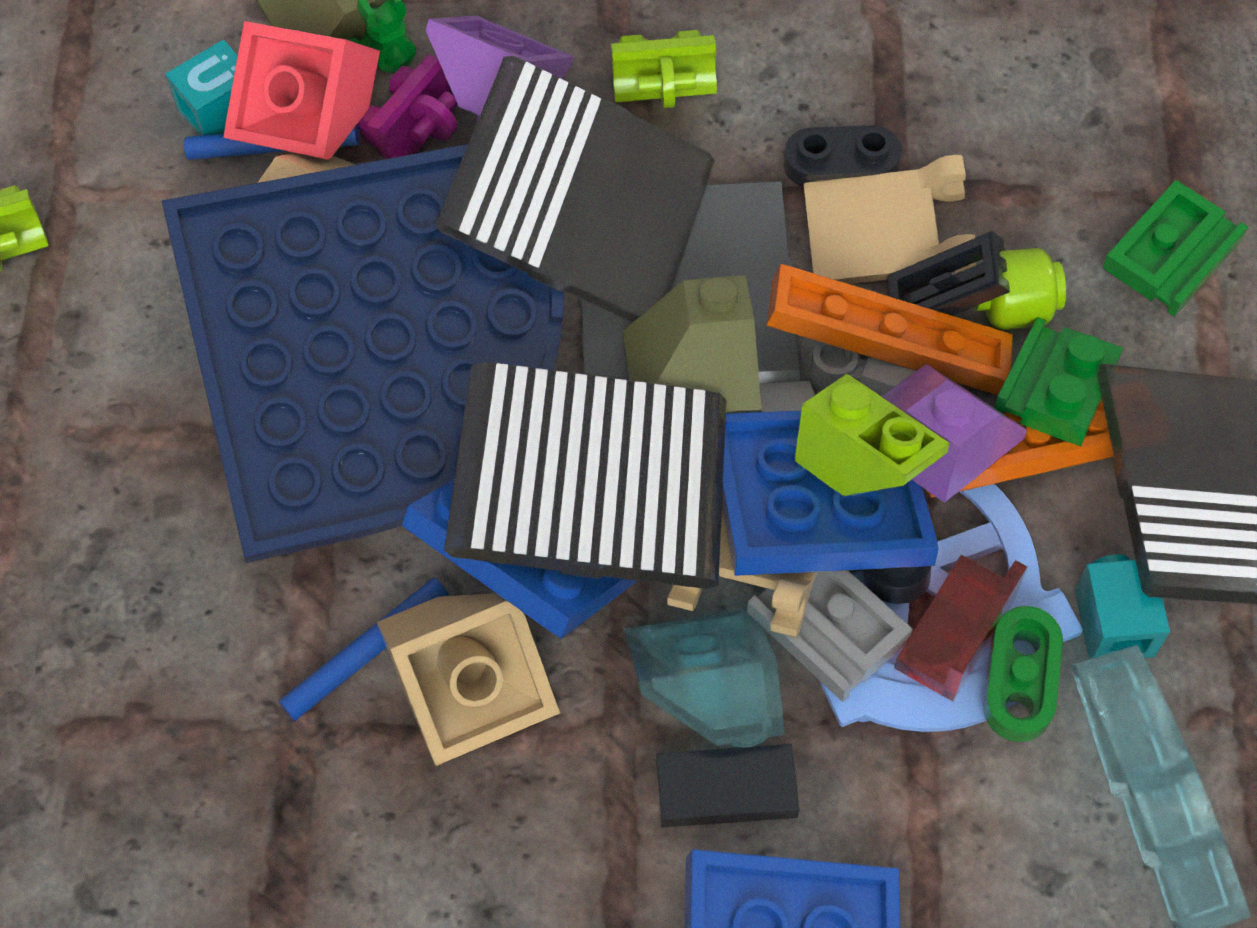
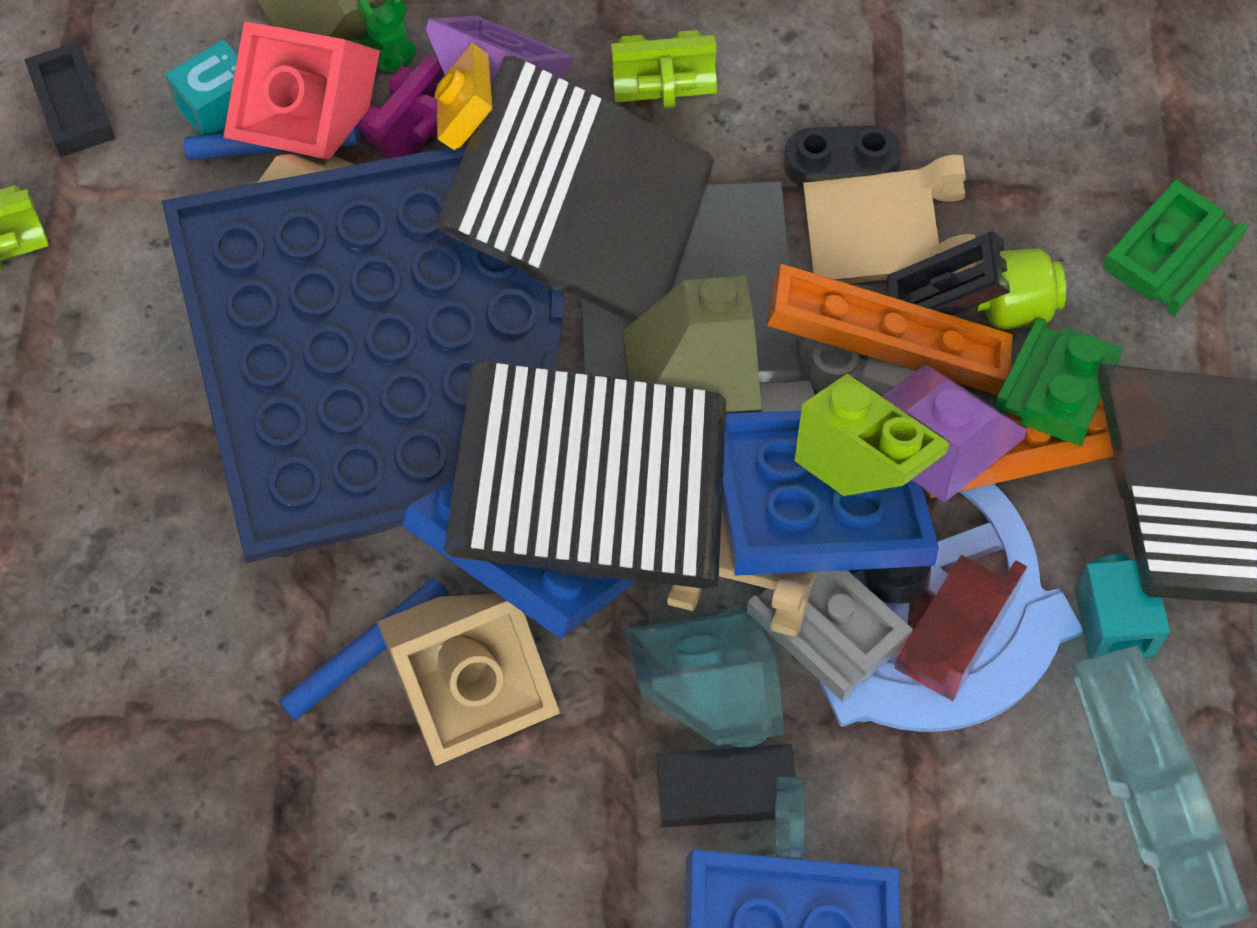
green plate [983,606,1063,742] -> none
none -> black tile [24,41,116,158]
none -> yellow plate [435,43,492,151]
none -> clear light blue tile [775,777,805,859]

